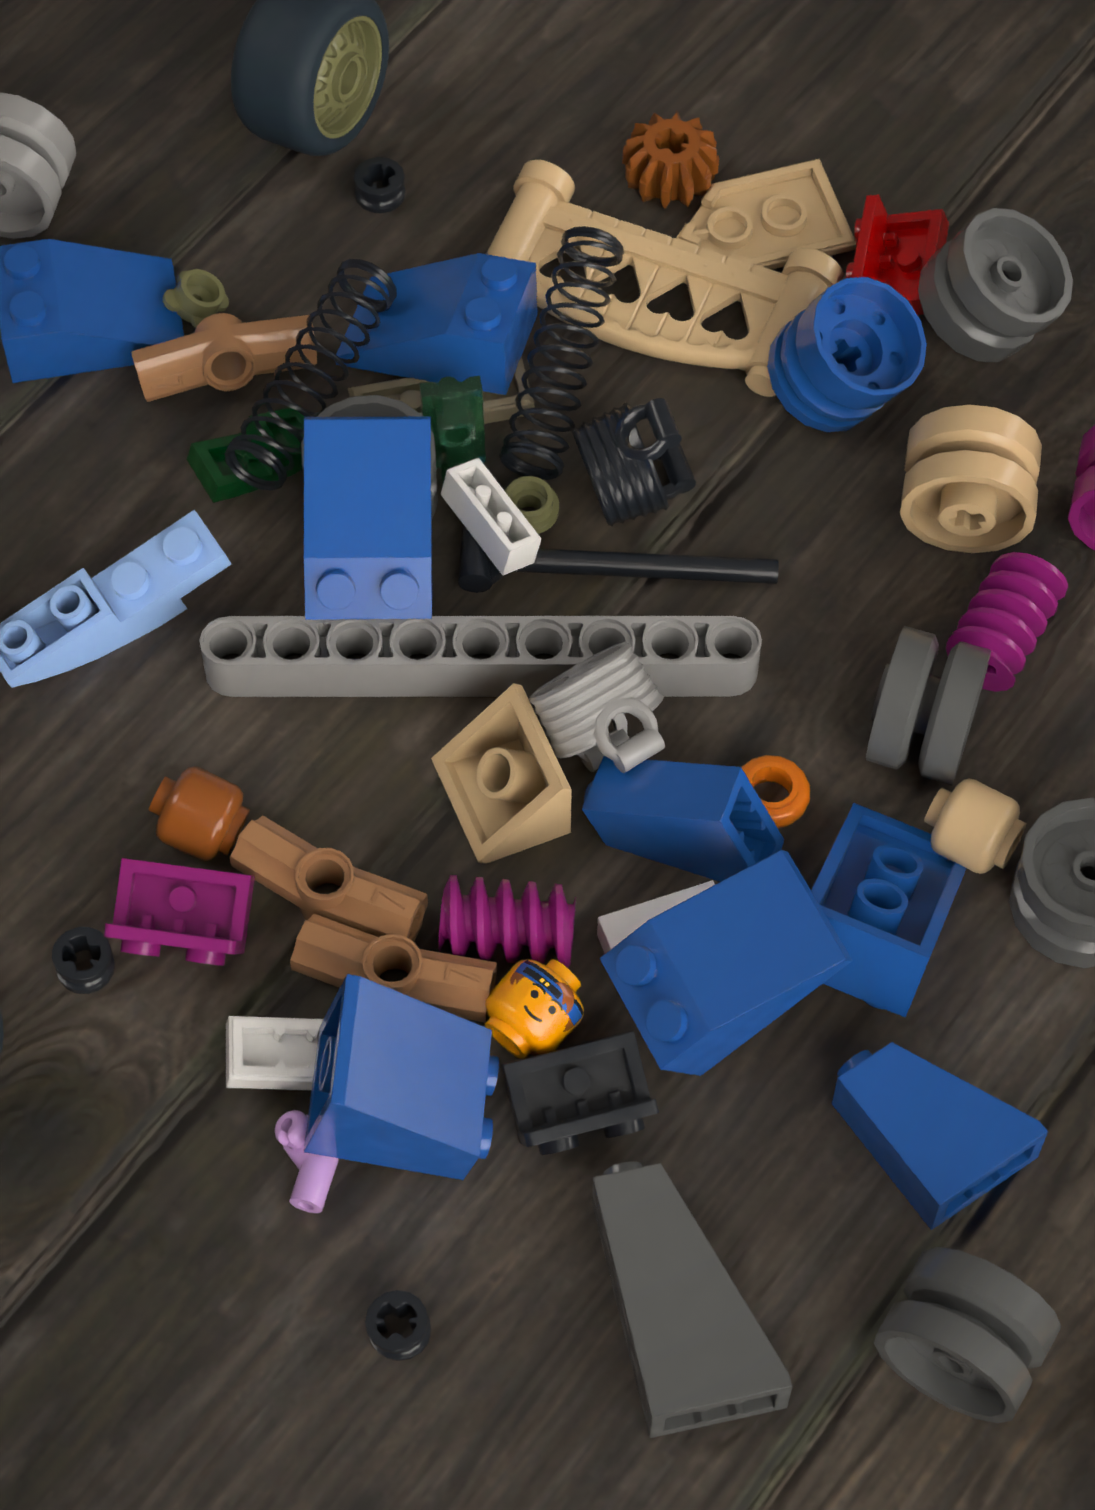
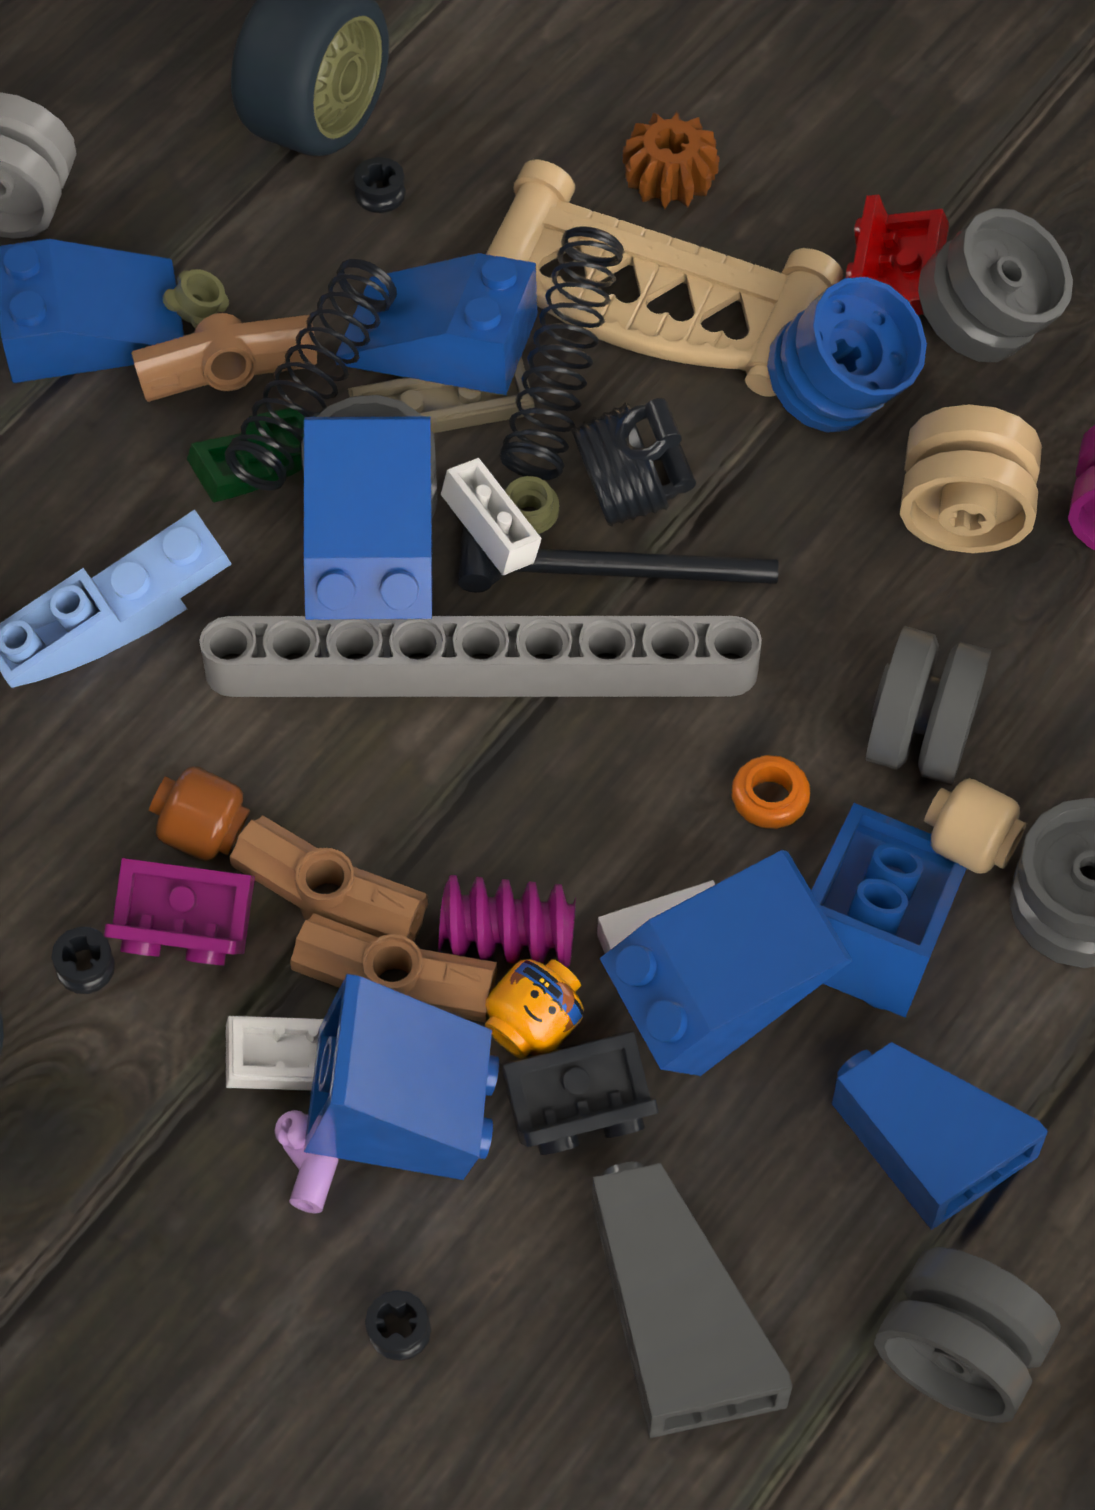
clear green hips [419,376,486,484] -> none
tan slope [431,683,572,864] -> none
light grey piece [529,642,665,773] -> none
blue slope [582,756,785,882] -> none
tan tile [676,159,857,270] -> none
magenta piece [946,552,1069,692] -> none

